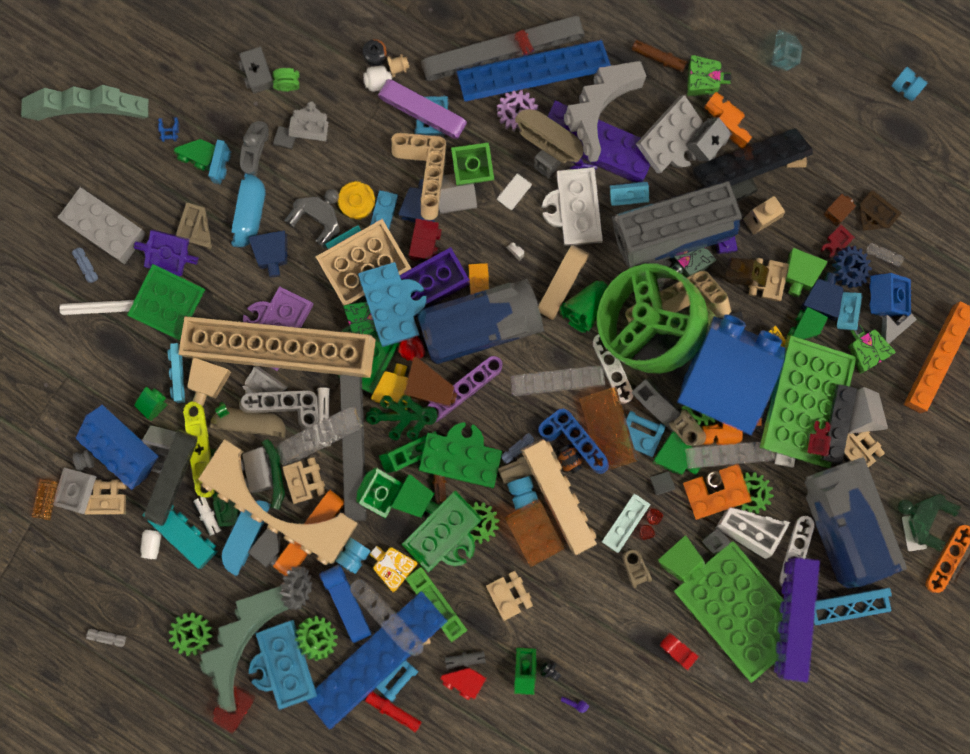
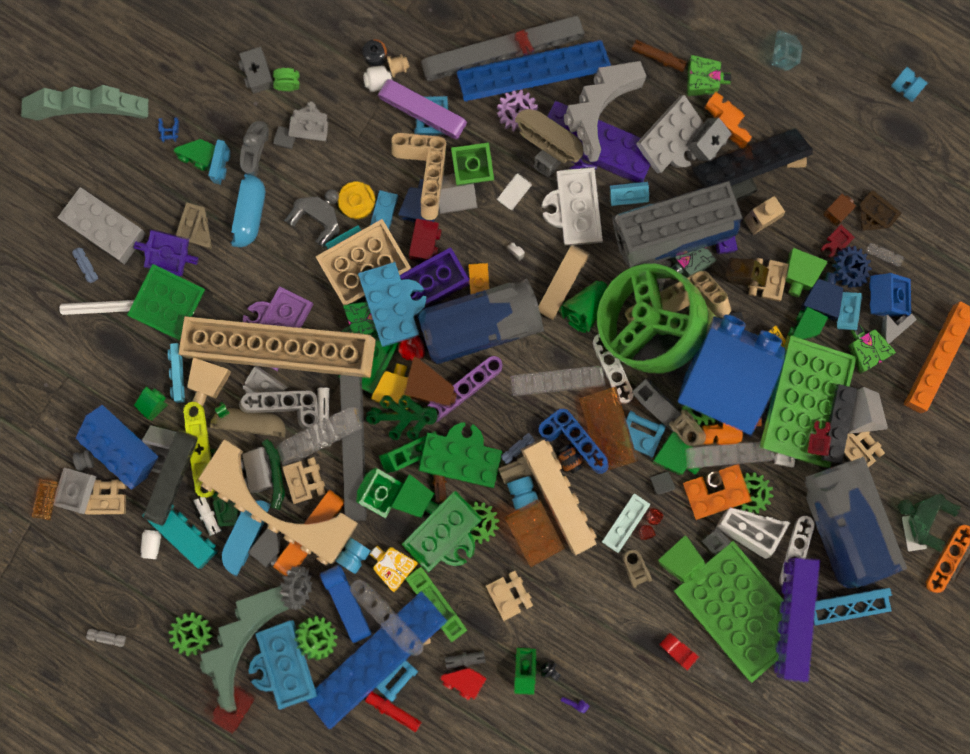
dark blue torso [249,231,287,278] -> none

